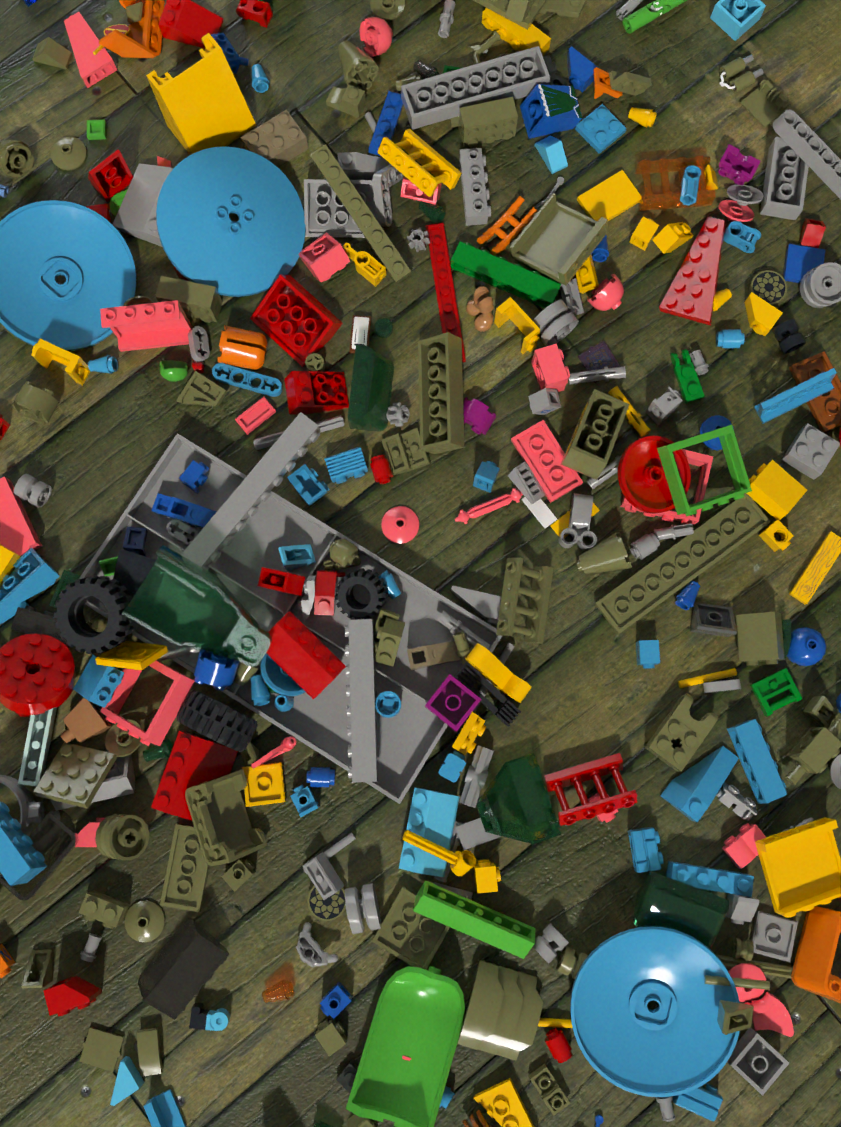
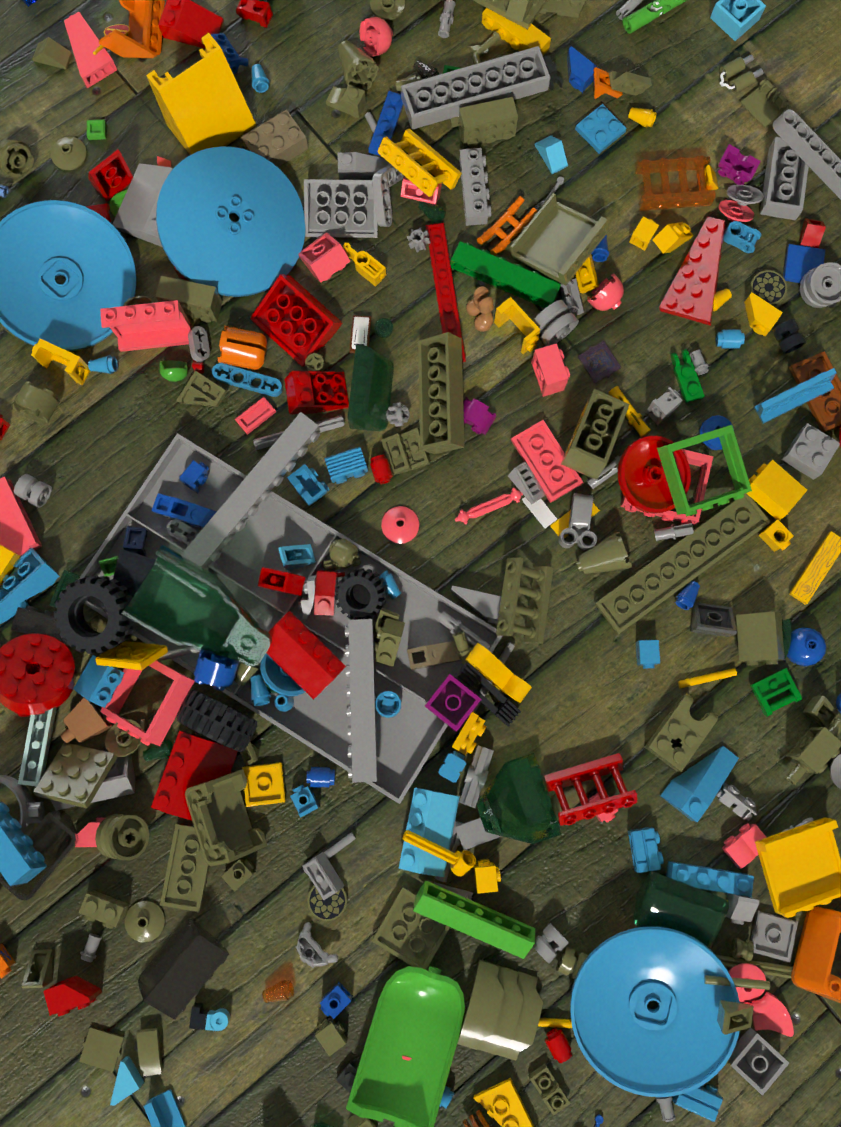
olive slope [126,2,143,24] -> none
coral arm [251,736,297,769] -> none
olive brick [310,144,412,284] -> none
light grey wheel [345,883,382,934] -> none
dark azure slope [473,461,500,493] -> none
blue slope [520,84,582,138] -> none
light grey brick [528,388,561,415] -> none
light grey pin [569,366,626,385] -> none
yellow tile [577,170,643,221] -> none
light grey brick [630,533,660,560] -> none
dark azure piece [680,165,701,206] -> none
light grey beam [703,679,741,693] -> none
dark azure brick [727,719,787,804] -> none

